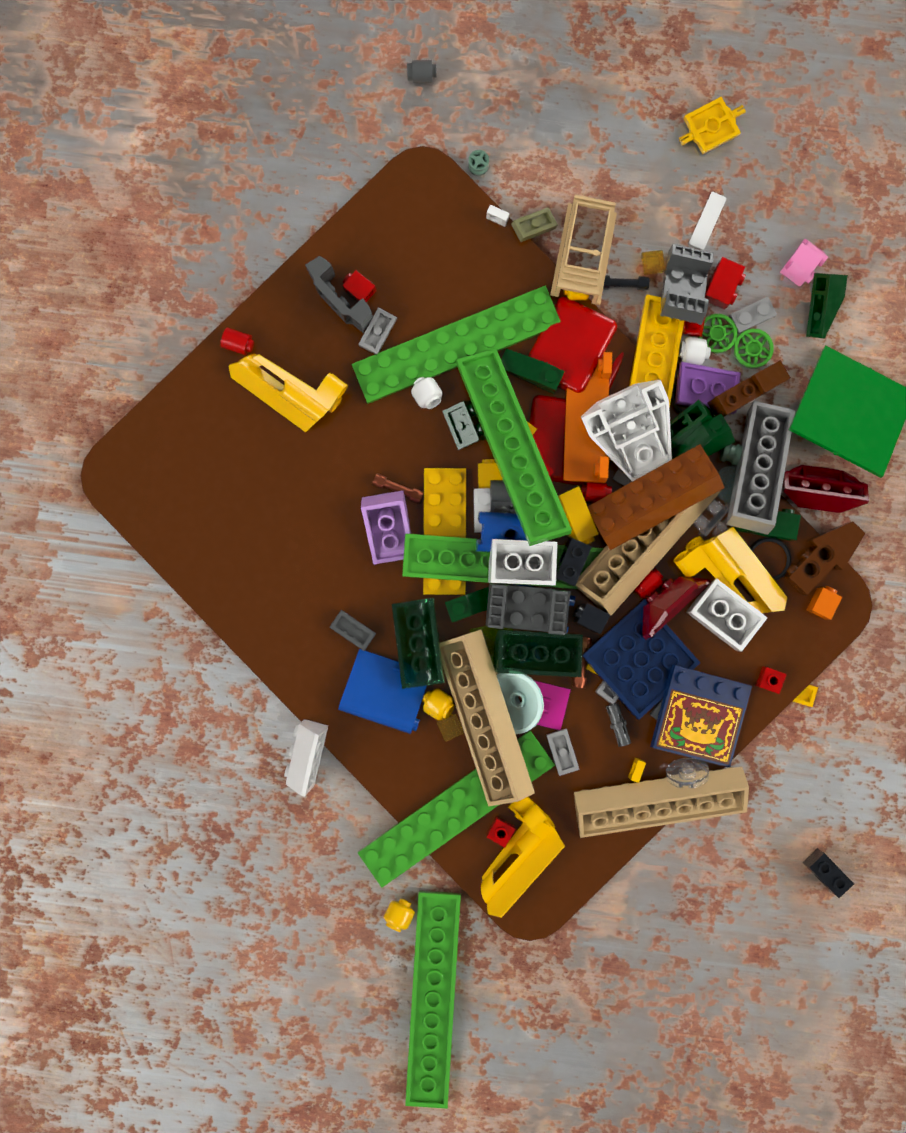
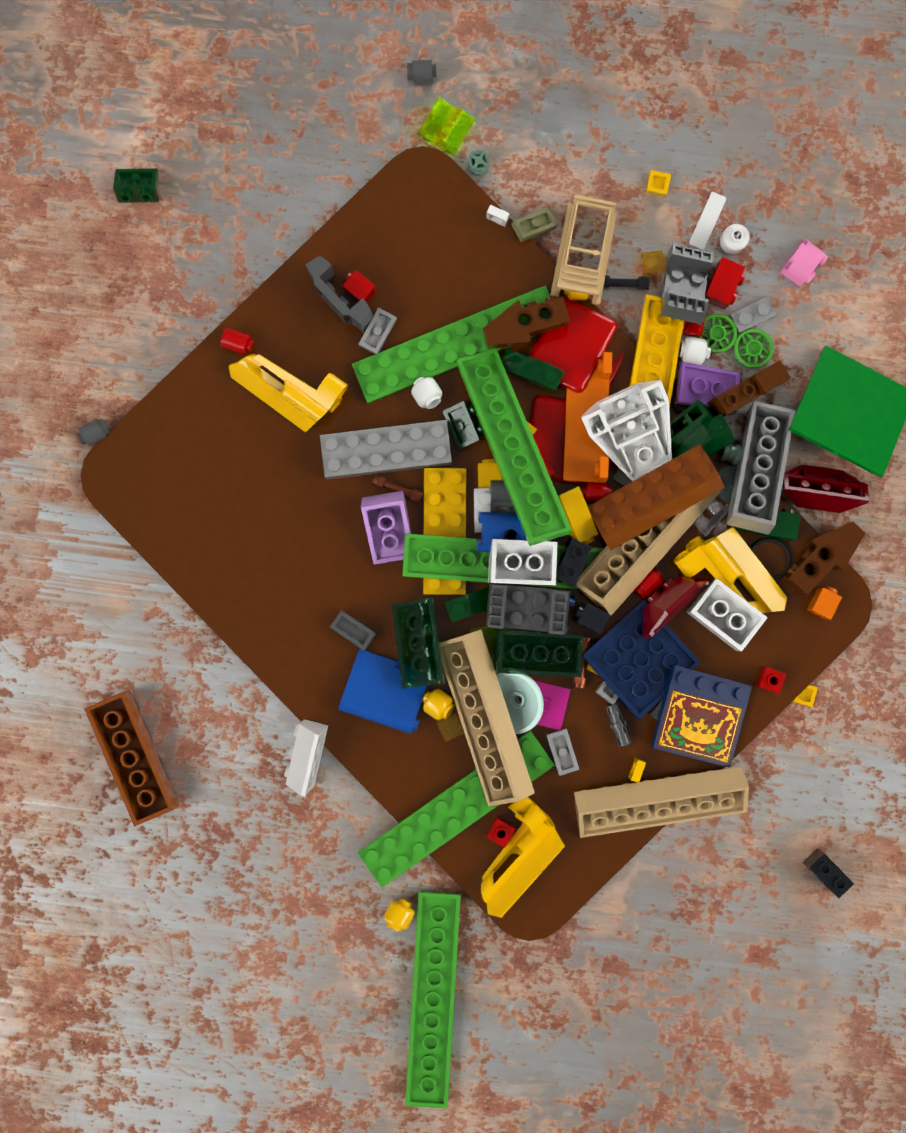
clear plate [666,758,709,788] -> none
yellow plate [679,96,746,155] -> none
dark green slope [806,273,848,339] -> none
none -> dark grey brick [77,418,110,447]
none -> dark orange brick [84,690,179,827]
none -> dark green bracket [113,168,159,203]
none -> light grey brick [320,420,452,480]
none -> clear neon green slope [417,97,475,155]
none -> reddish brown brick [483,296,570,349]
none -> yellow tile [645,170,671,197]
none -> white head [720,224,750,254]

